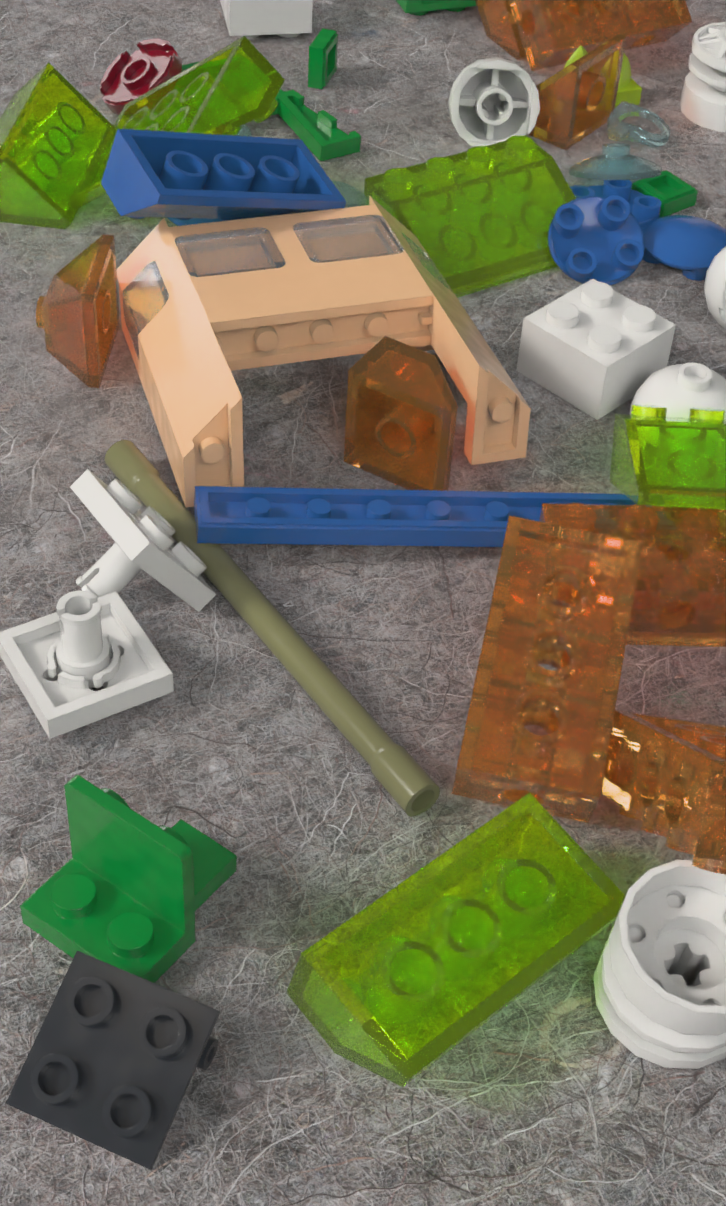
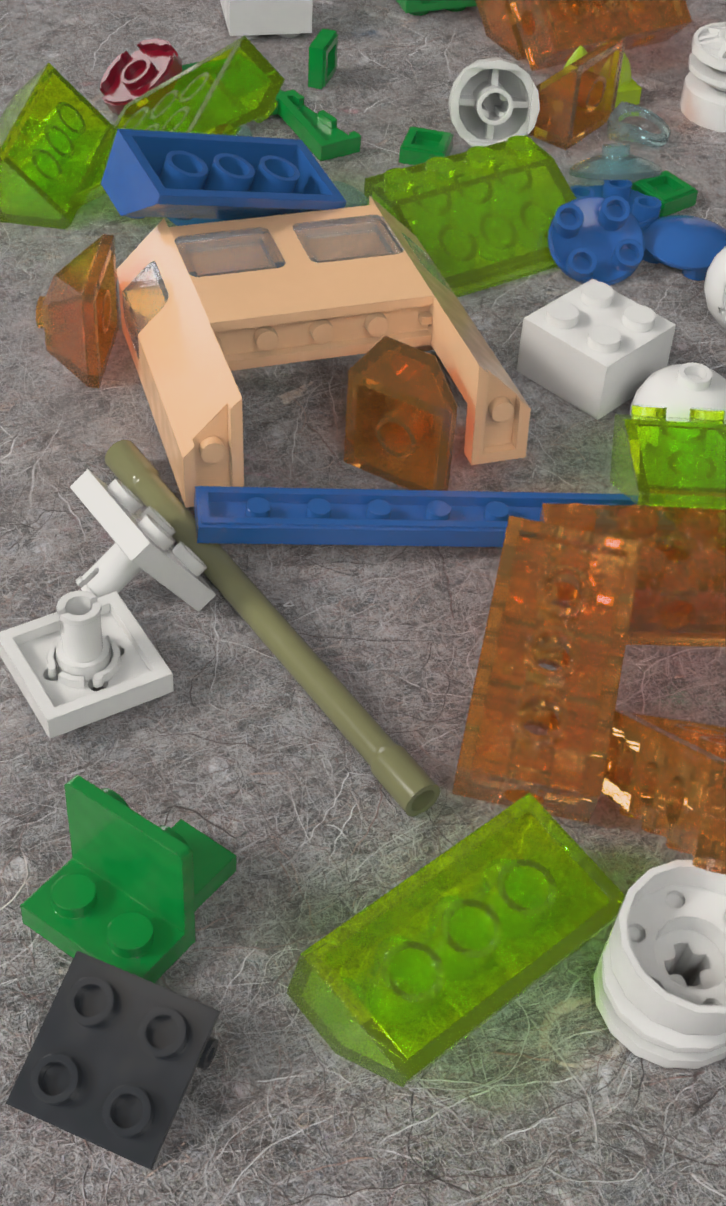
none -> green tile [399,126,454,170]

